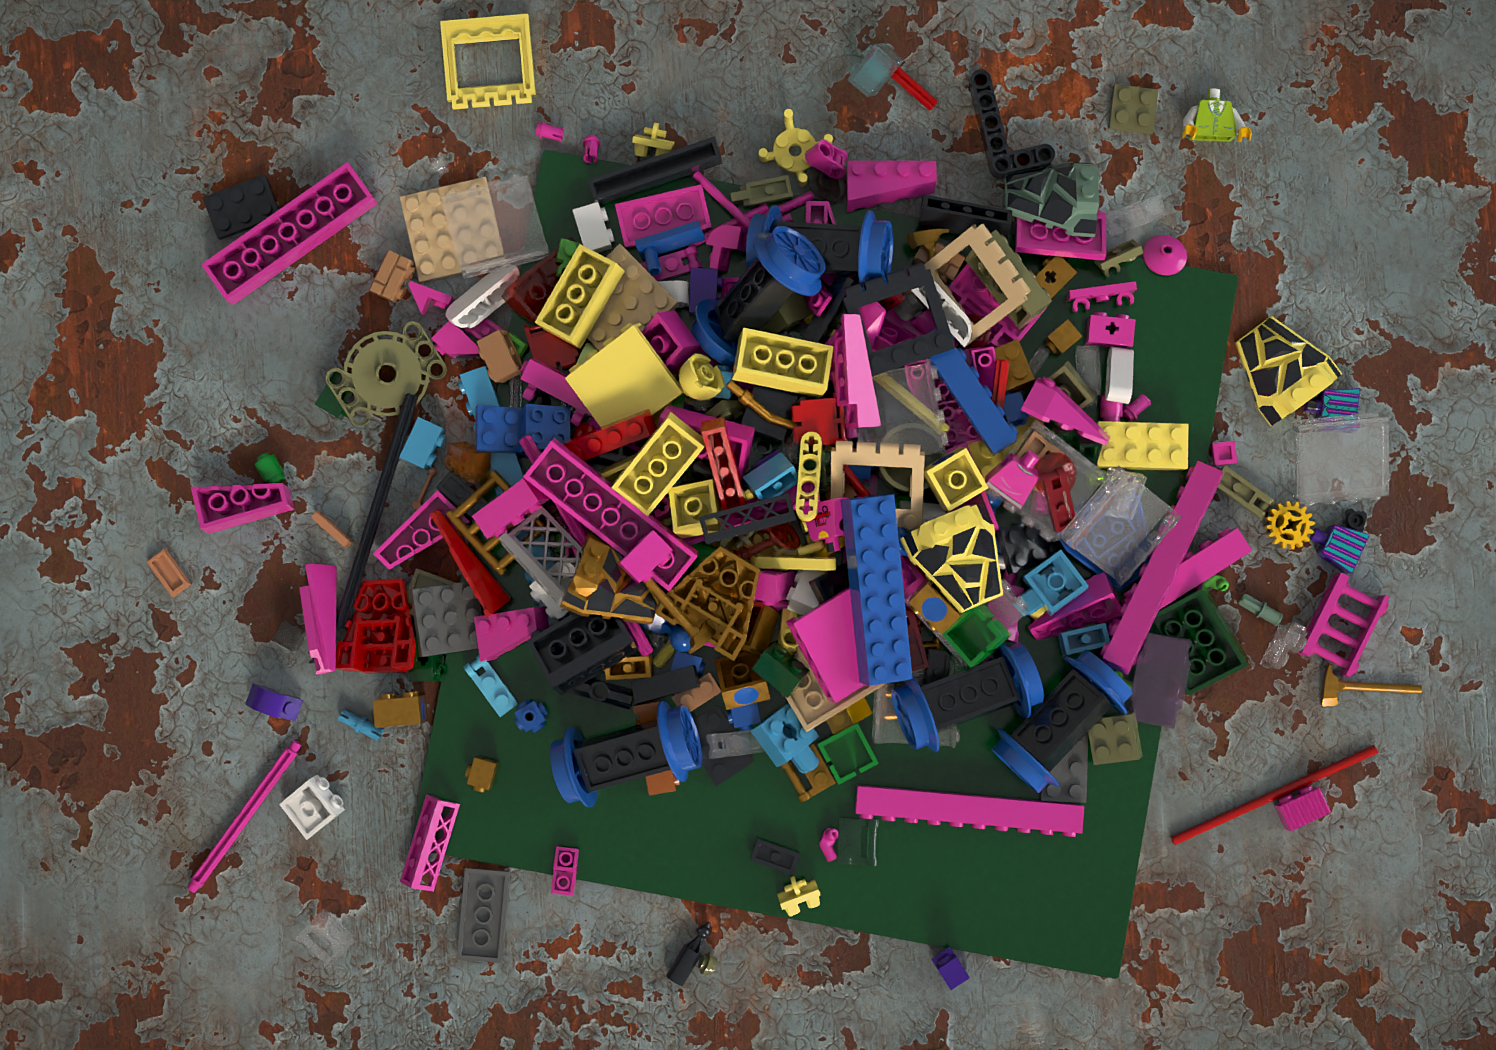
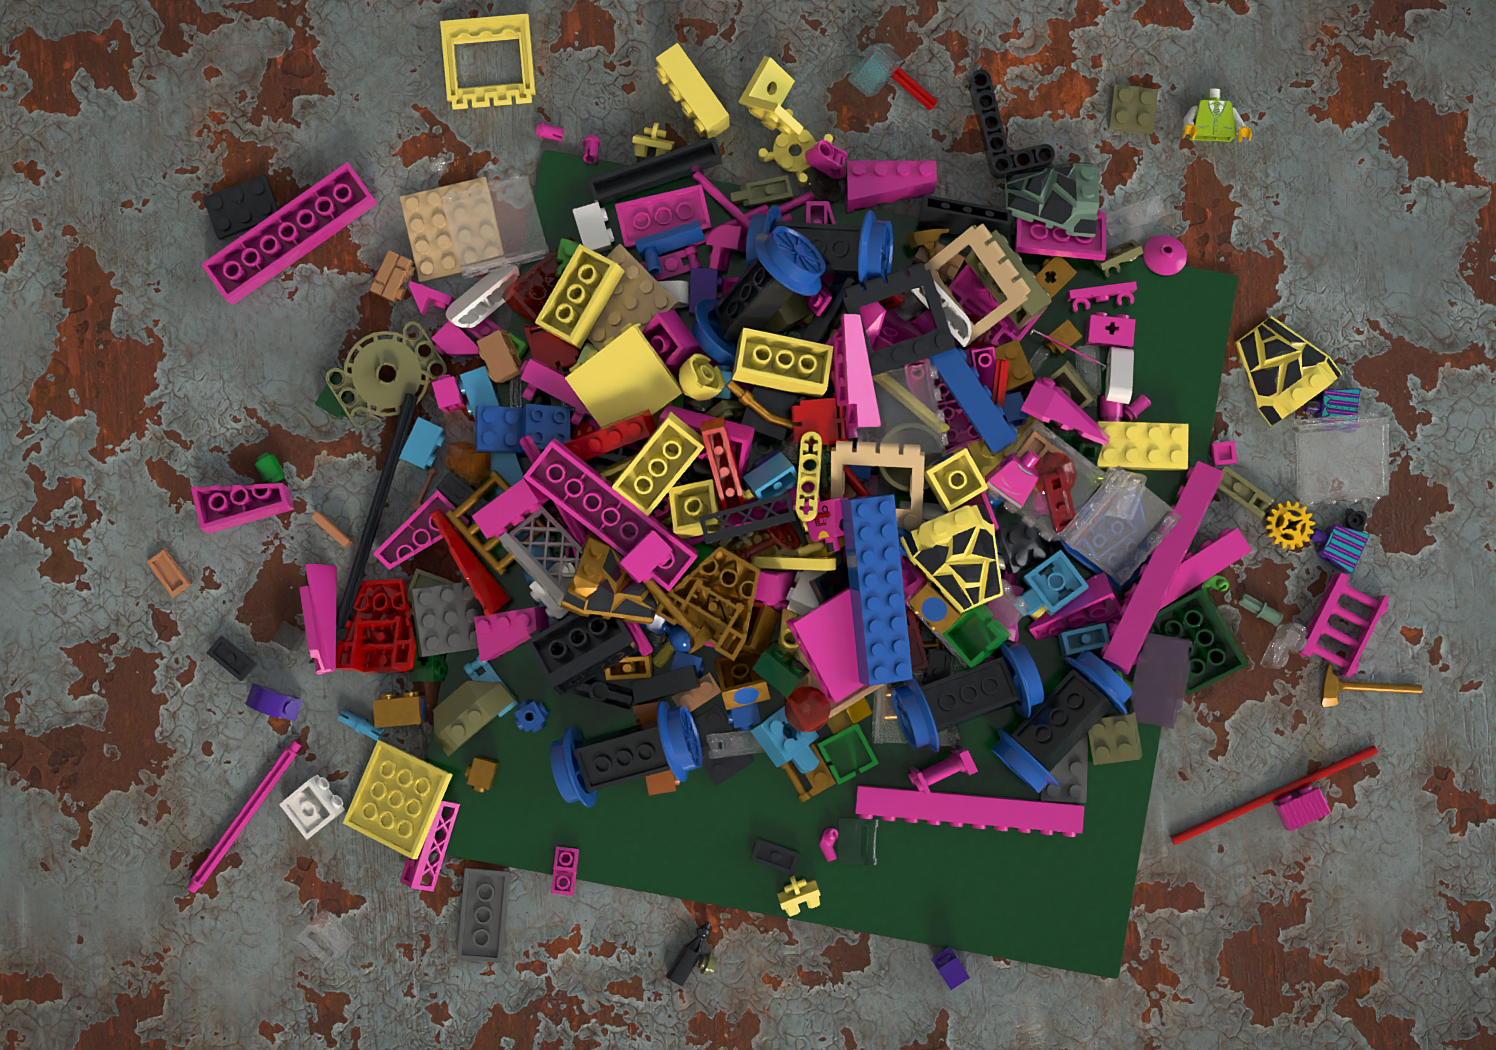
none -> black plate [206,636,257,681]
none -> light yellow plate [343,740,453,859]
none -> dark pink brick [432,374,467,413]
none -> olive wedge [433,680,515,757]
none -> light yellow brick [655,43,730,139]
none -> light yellow bracket [738,56,803,135]
none -> clear red dish [785,686,830,732]
none -> dark pink fence [908,745,978,795]
none -> dark pink piece [1030,329,1106,371]

